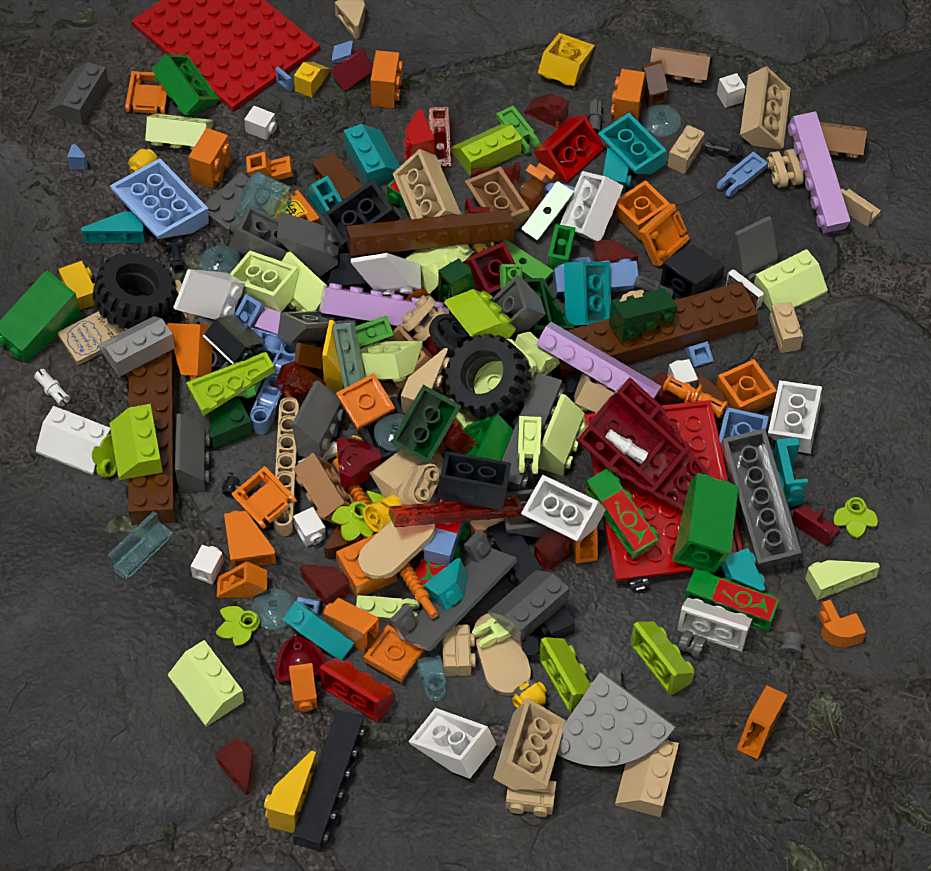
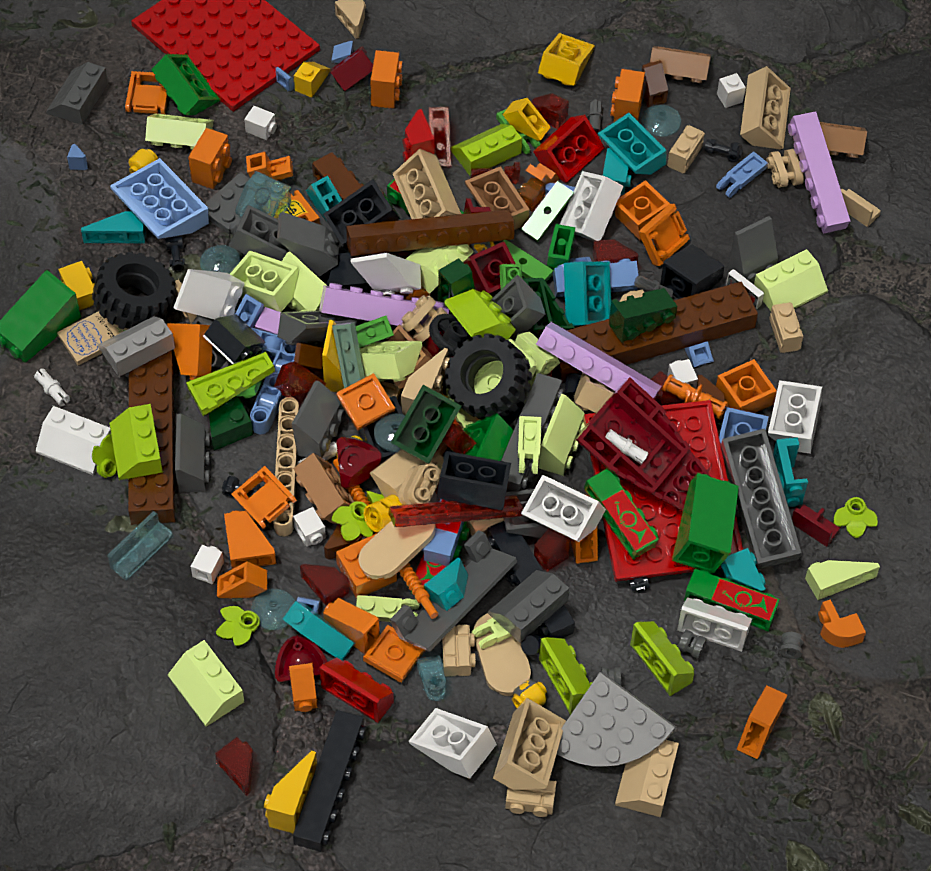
teal slope [344,124,400,184] -> none
none -> yellow slope [502,98,550,141]

